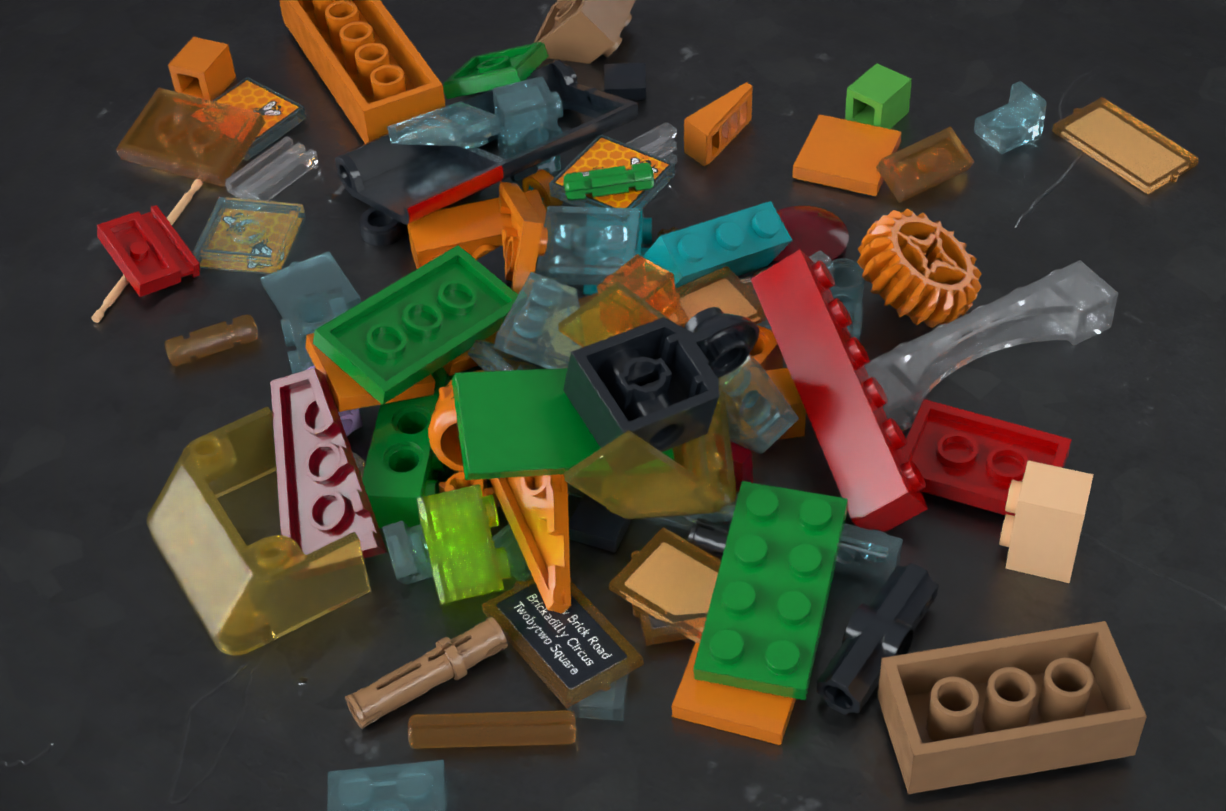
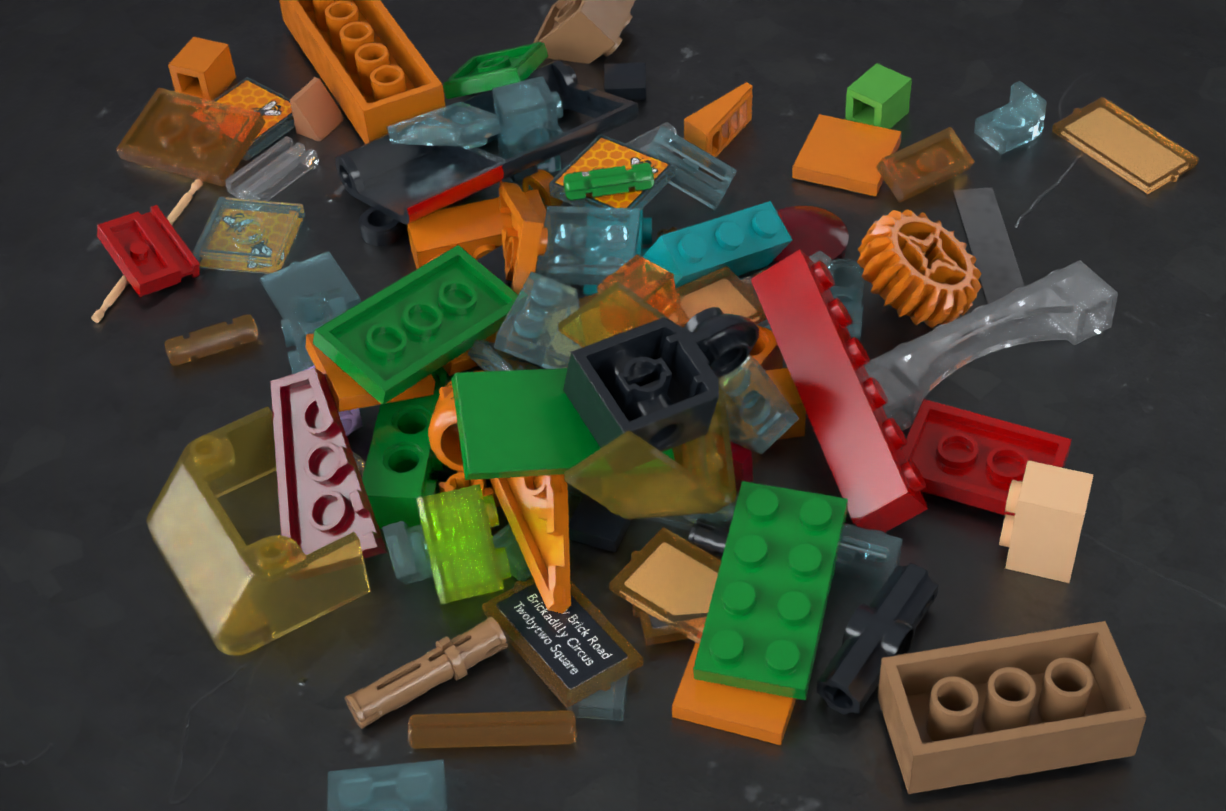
none -> nougat slope [290,77,344,141]
none -> clear light blue tile [646,126,737,210]
none -> flat silver sticker [953,187,1031,310]

